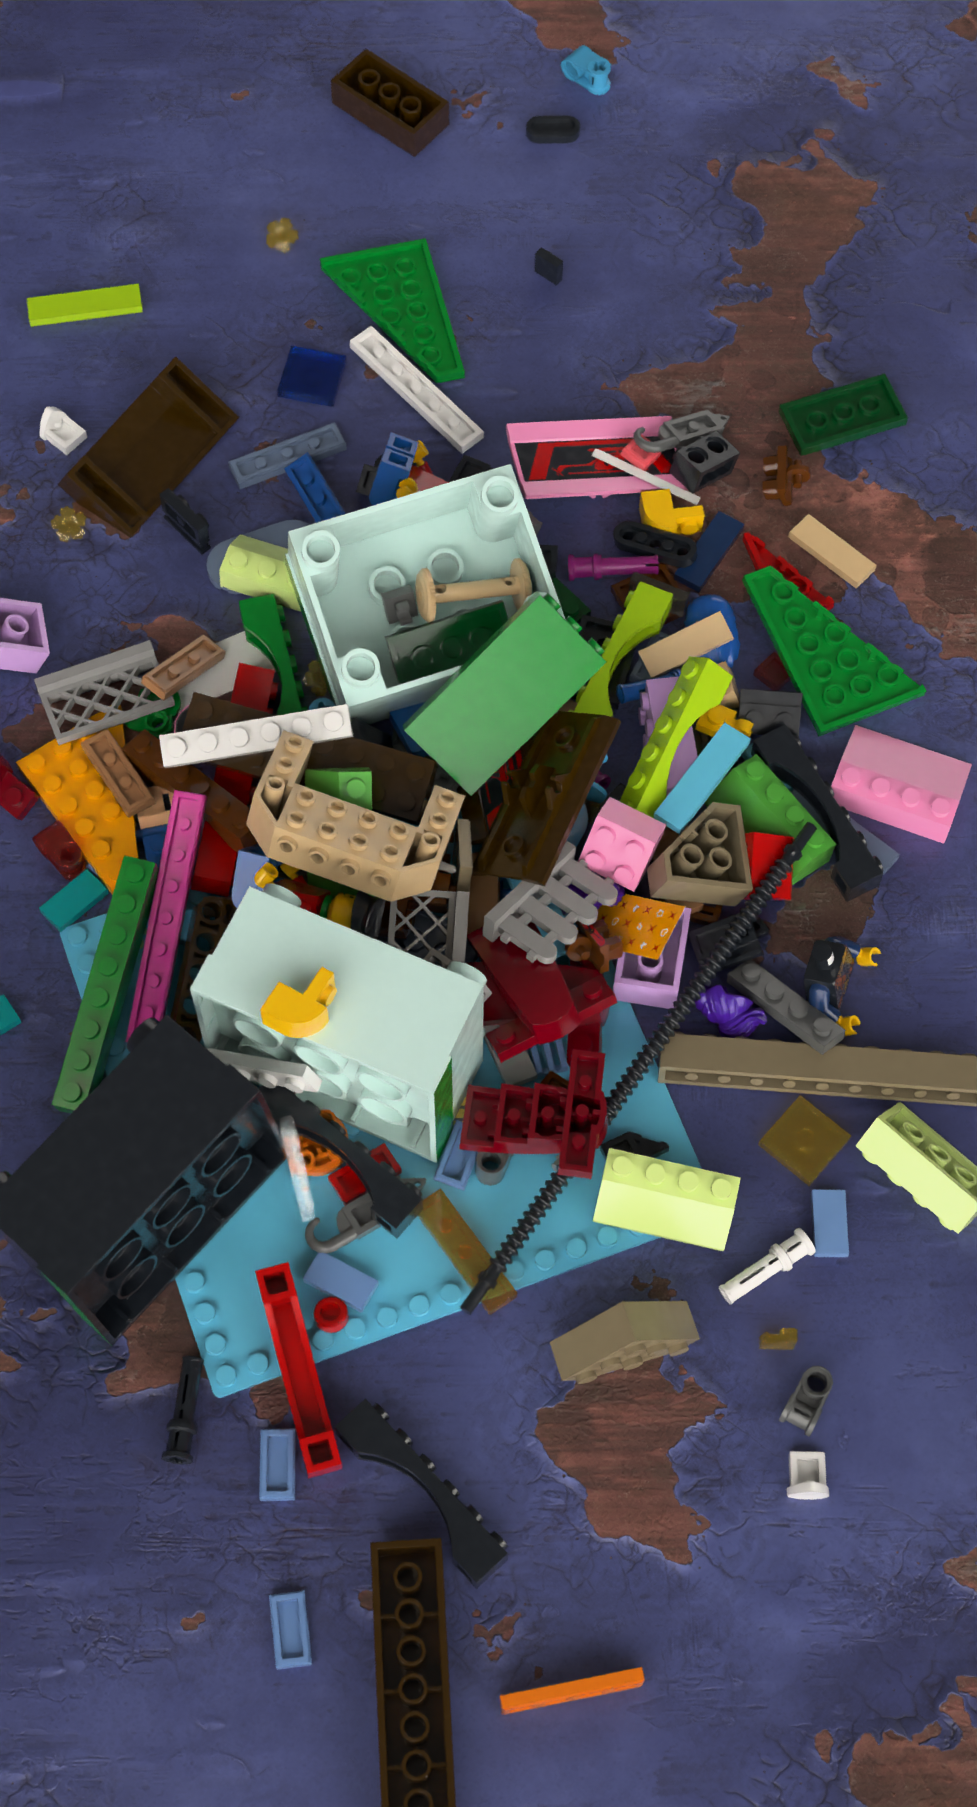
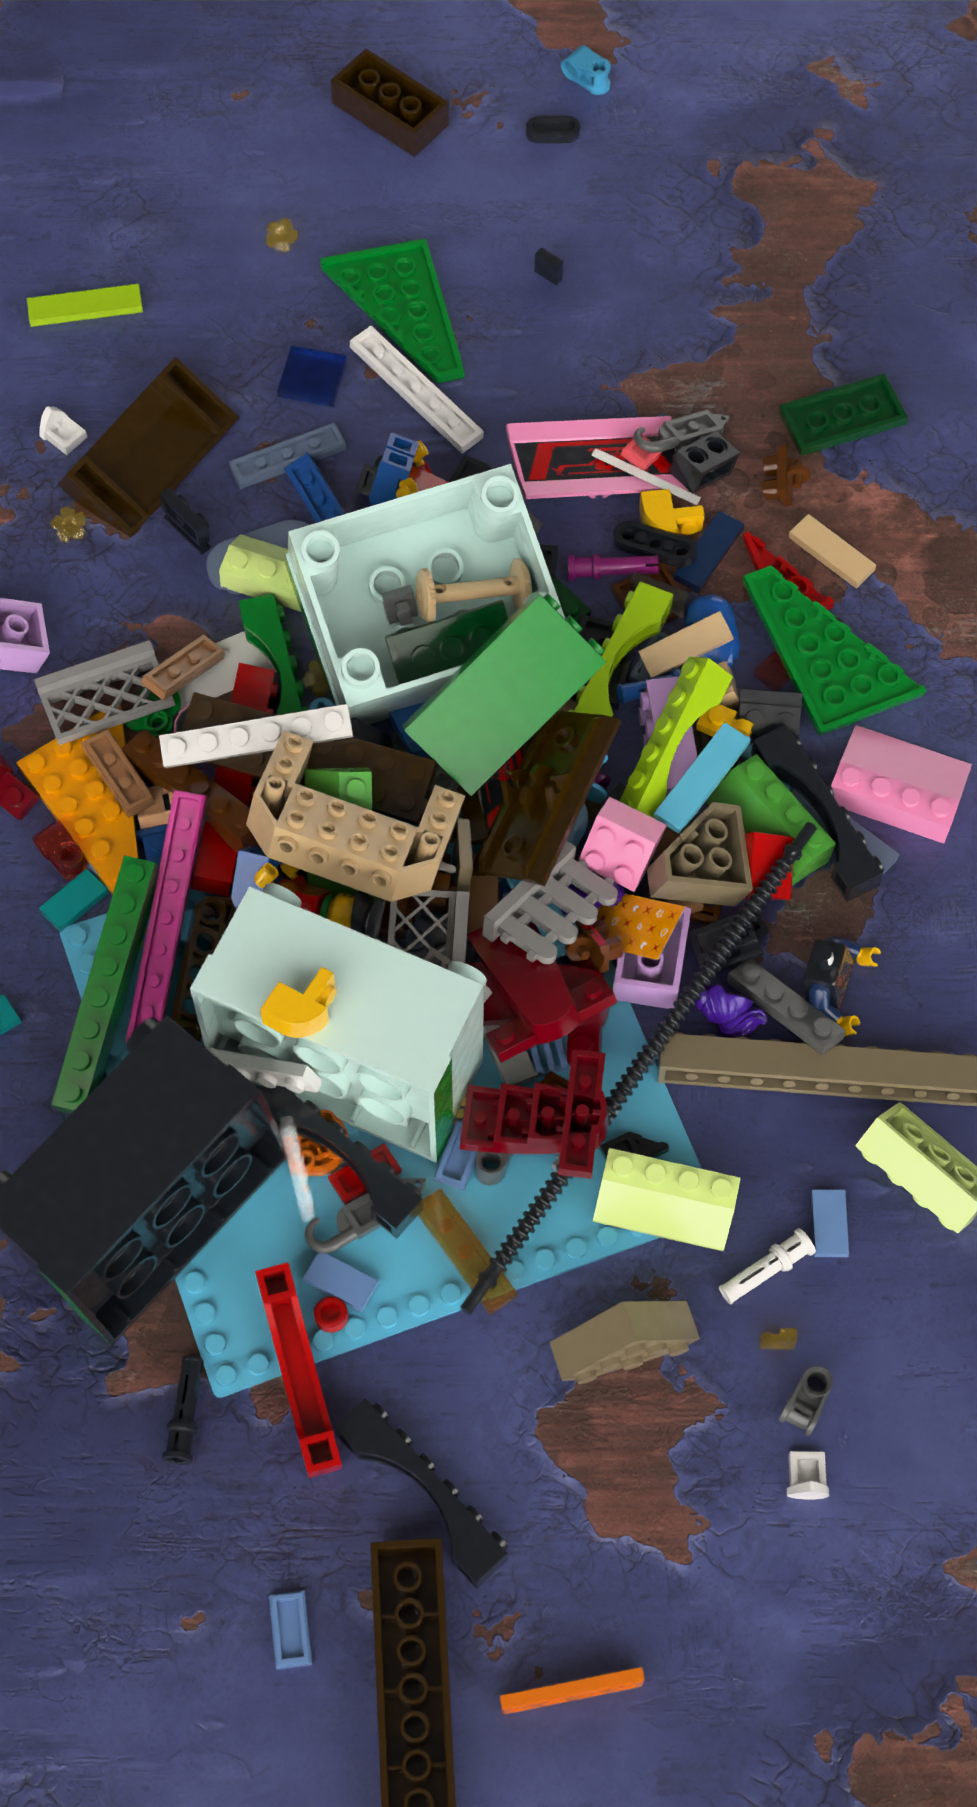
medium blue tile [259,1428,296,1501] -> none
clear yellow tile [758,1095,851,1186] -> none

